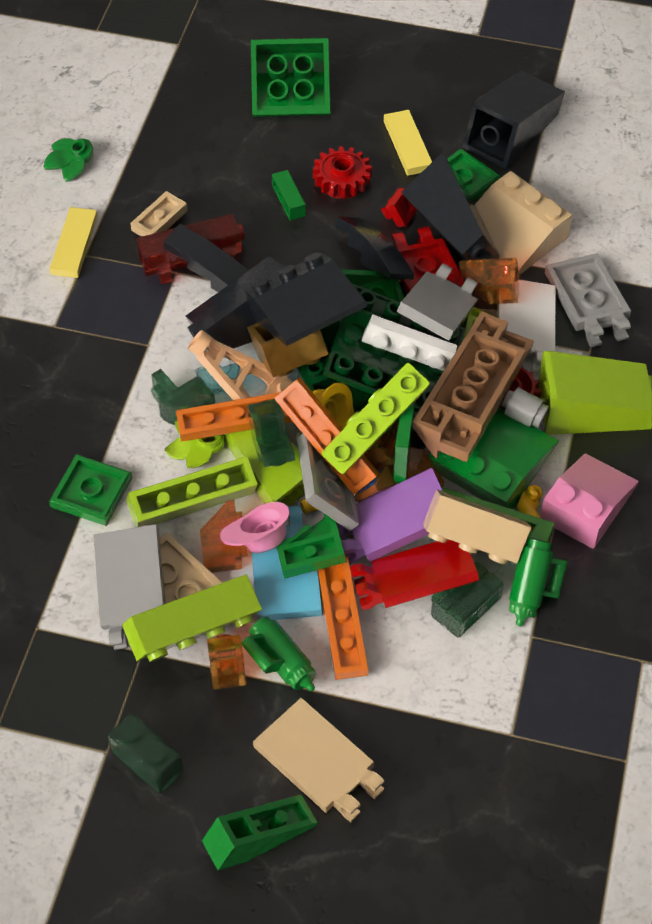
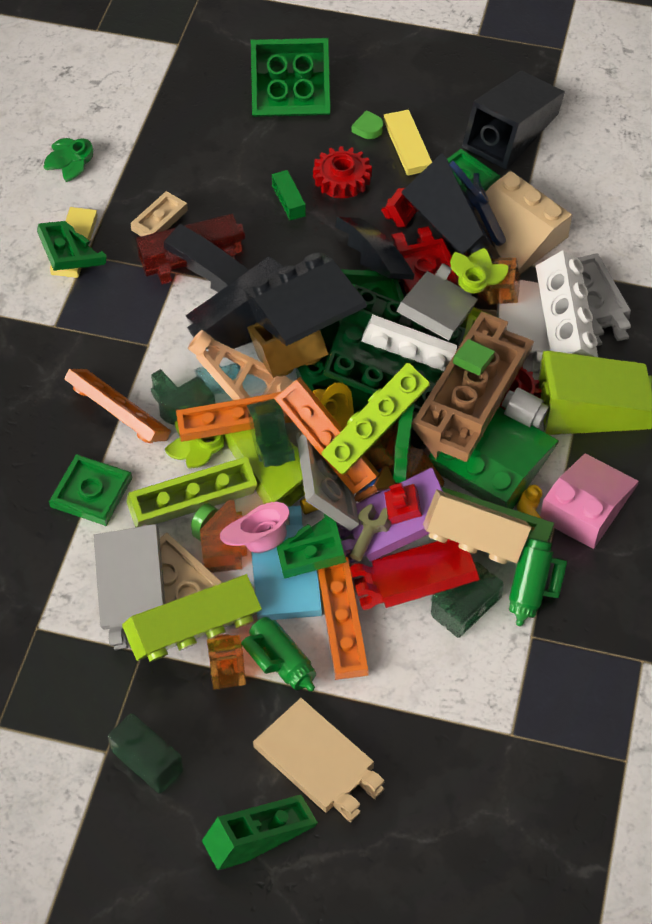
none -> green wing [37,221,107,271]
none -> orange plate [64,369,171,443]
none -> bright green tile [191,503,220,541]
none -> olive bar [349,504,391,561]
none -> bright green tile [352,110,383,139]
none -> red tile [384,483,422,525]
none -> dark blue piece [449,161,506,246]
none -> lime plate [450,248,508,293]
none -> bright green tile [453,339,495,376]
none -> white brick [536,250,598,357]

